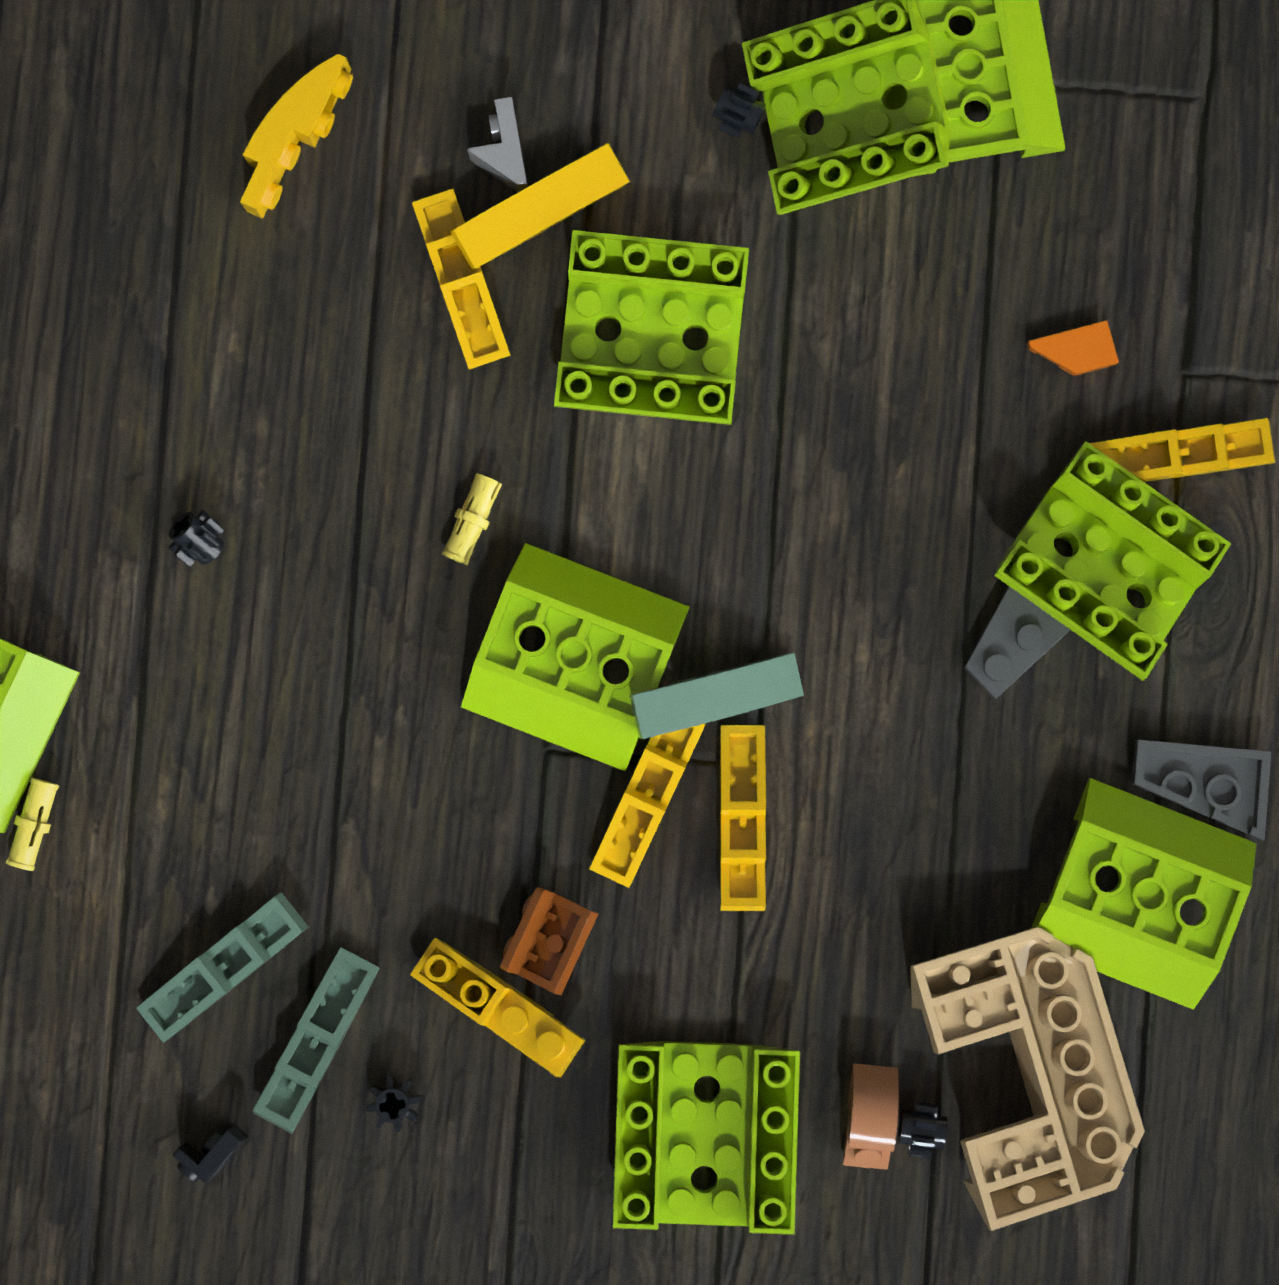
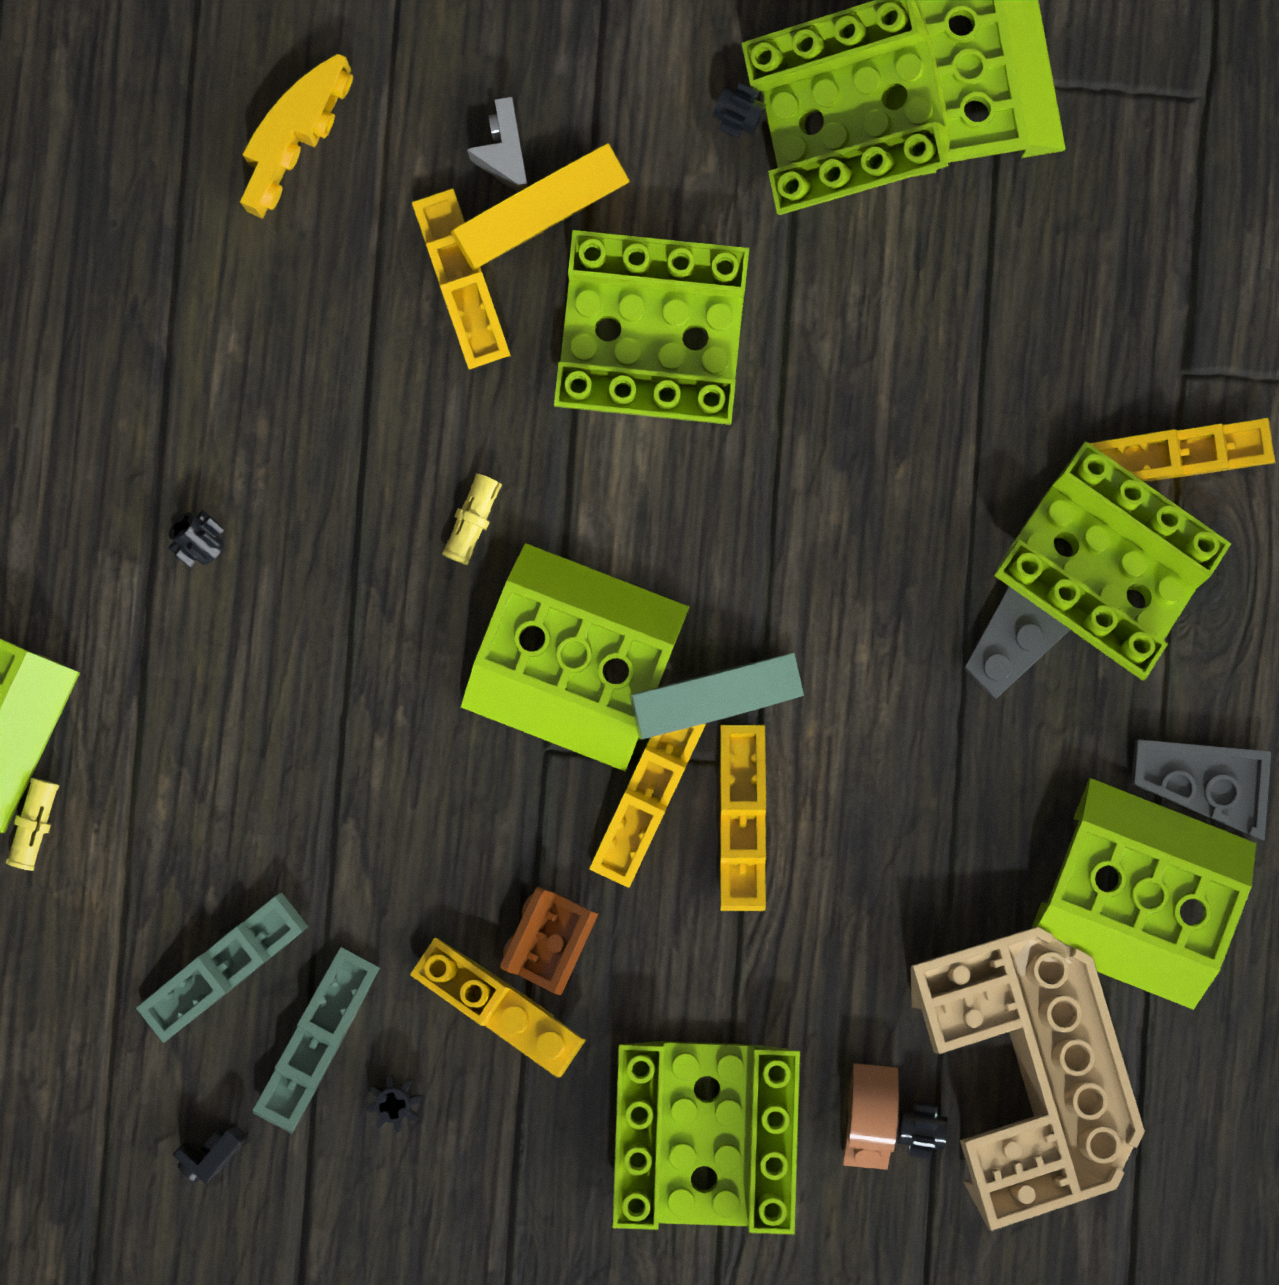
orange tile [1027,320,1119,376] -> none

